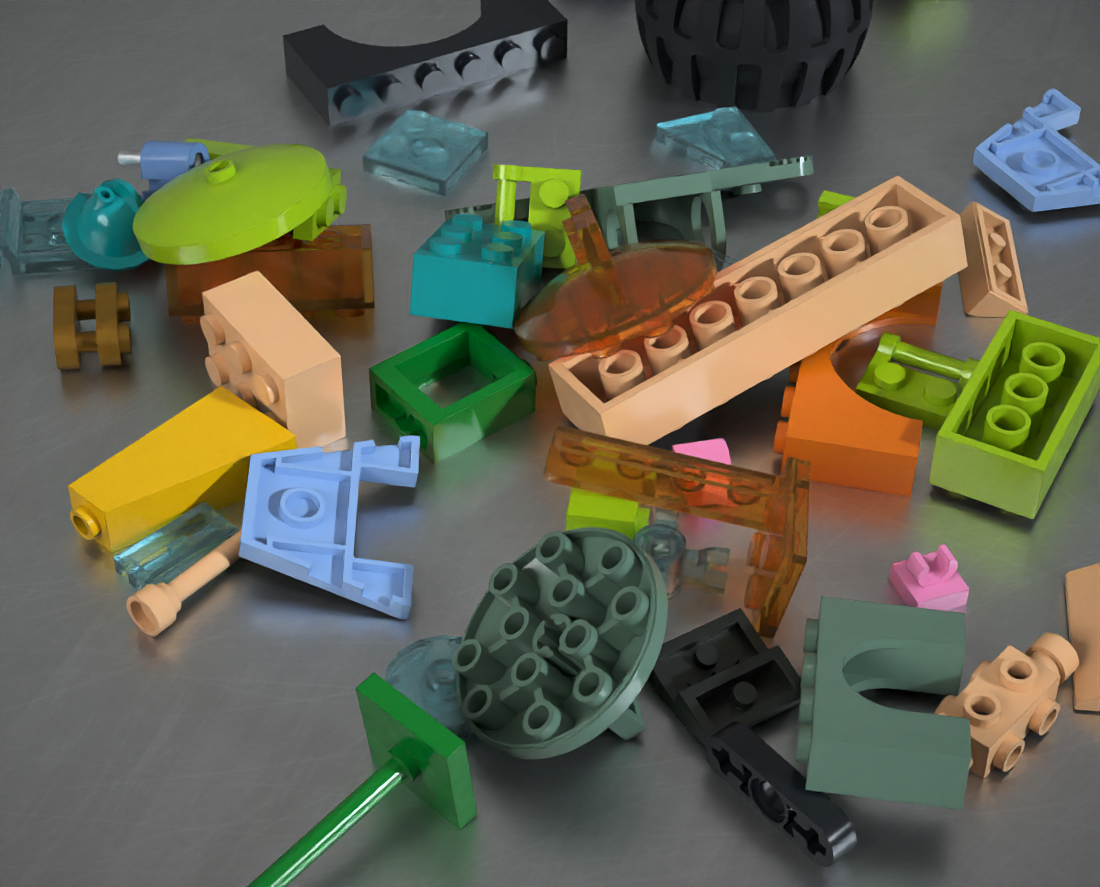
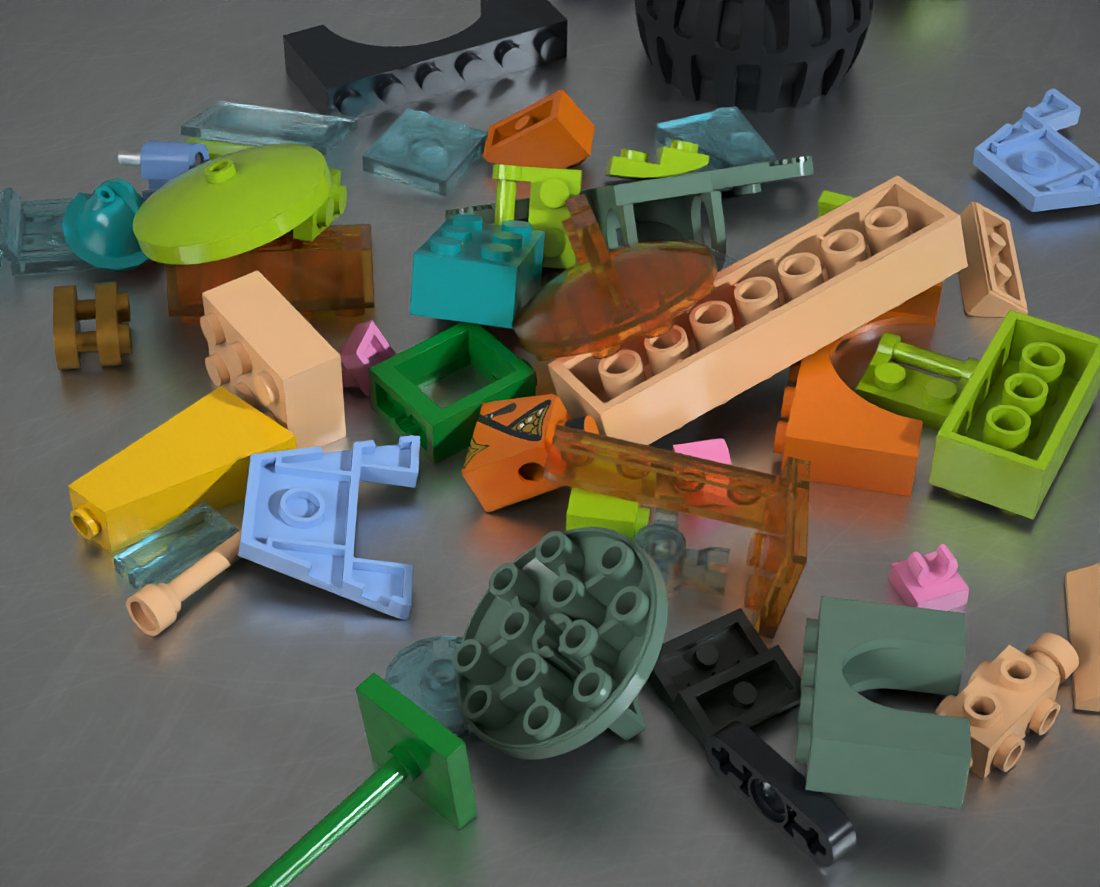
none -> clear light blue piece [181,101,358,156]
none -> bright pink tile [339,320,396,397]
none -> orange torso [461,394,599,513]
none -> orange slope [483,89,595,169]
none -> lime slope [605,140,709,180]

